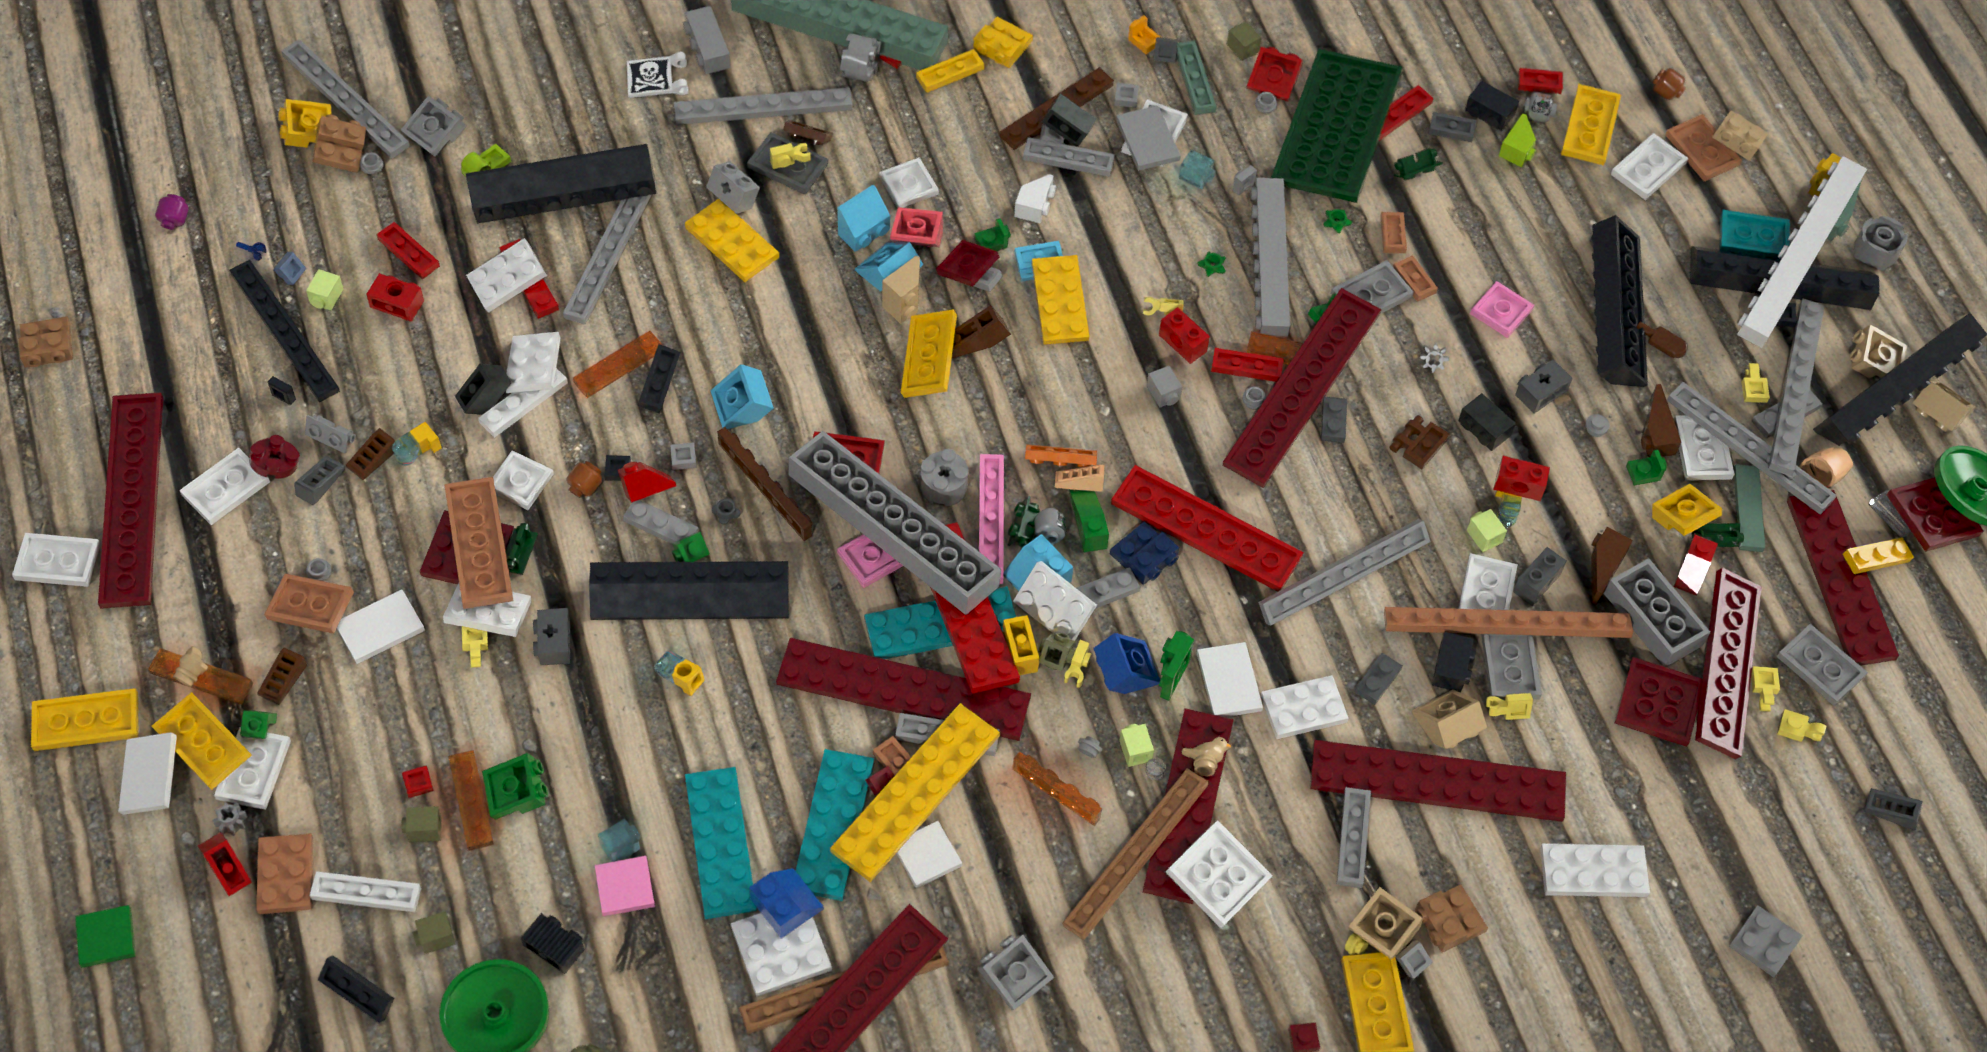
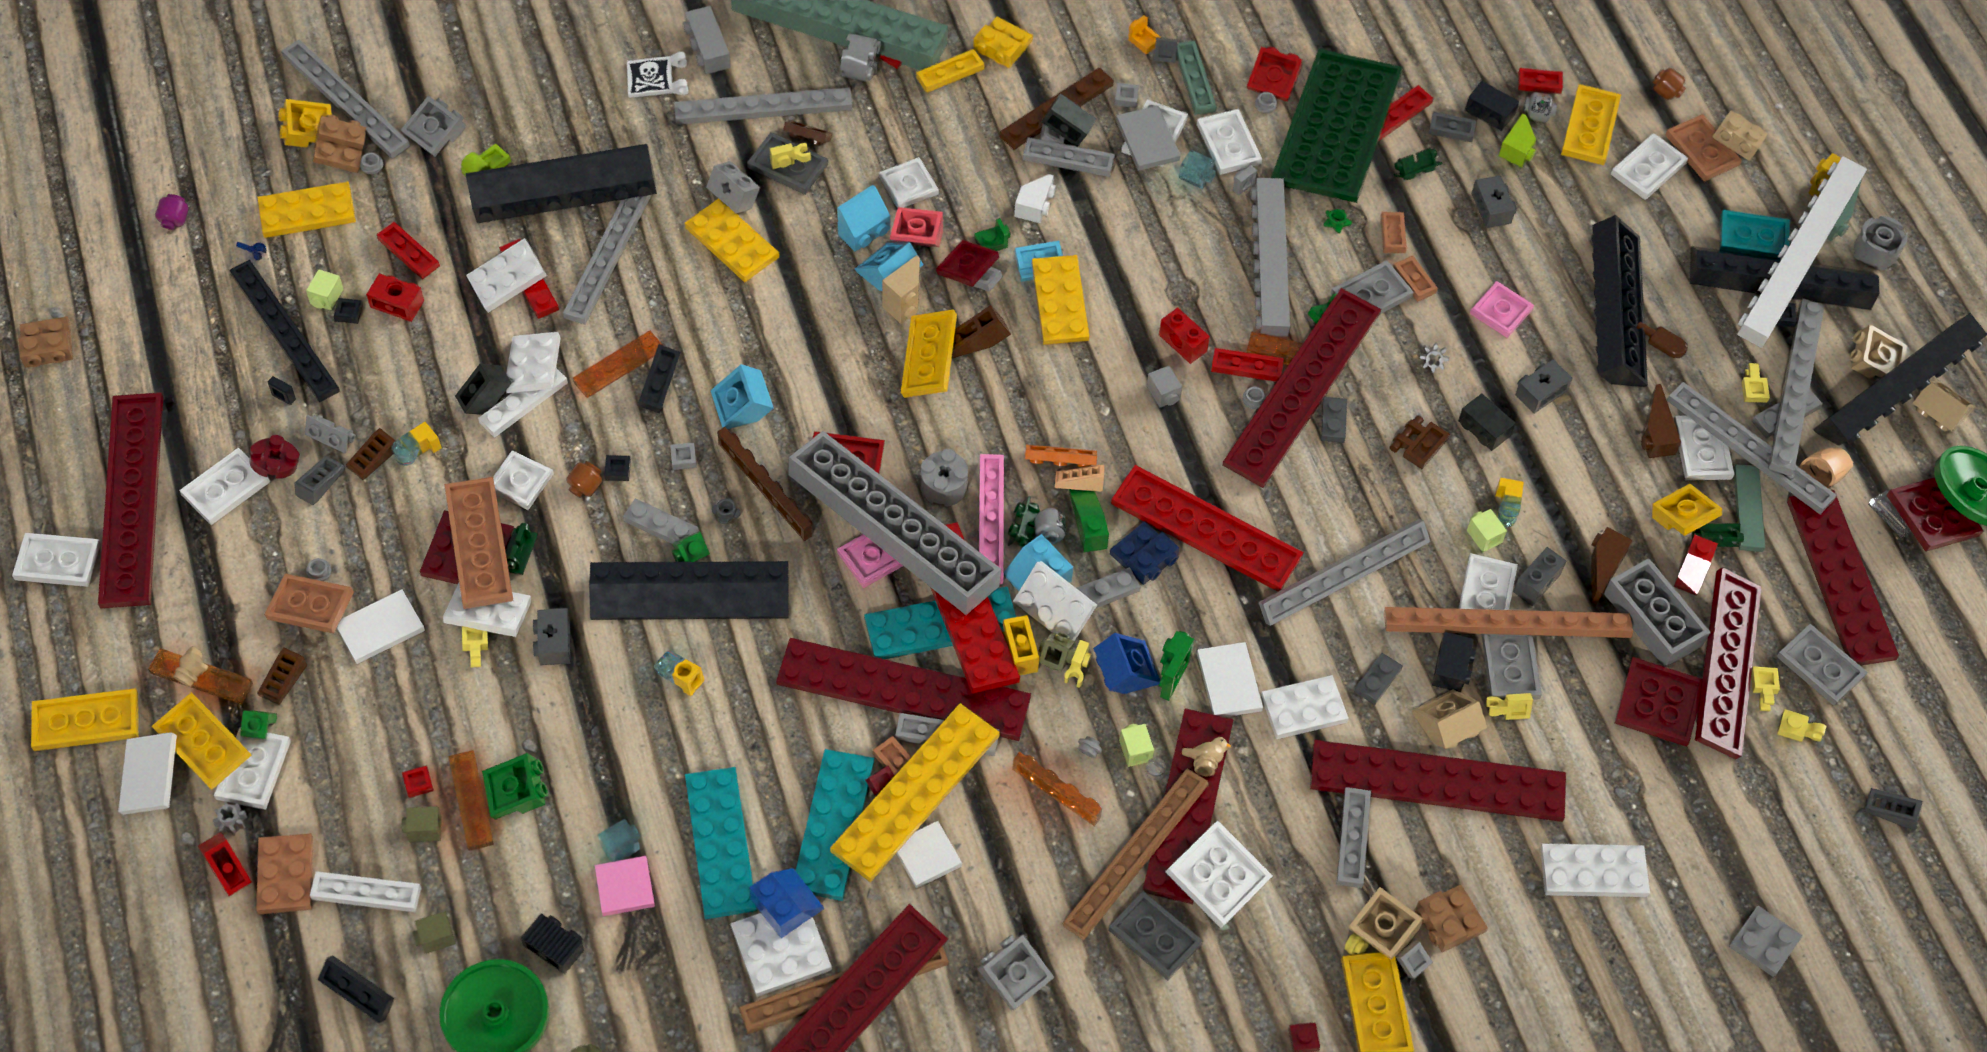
green tile [75,905,136,968] -> none
sand blue tile [274,252,307,285] -> none
red slope [618,462,676,503] -> none
light yellow plate [1143,296,1184,315] -> none
green plate [1197,252,1226,277] -> none
olive brick [1227,21,1262,61] -> none
red brick [1493,456,1550,501] -> none
light grey plate [1585,414,1610,437] -> none
green bracket [1626,450,1667,486] -> none
yellow plate [1843,537,1914,574] -> none
none -> yellow plate [258,181,356,238]
none -> black tile [333,298,363,324]
none -> dark grey plate [1108,891,1203,981]
none -> white plate [1197,109,1262,175]
none -> dark grey brick [1471,175,1517,228]

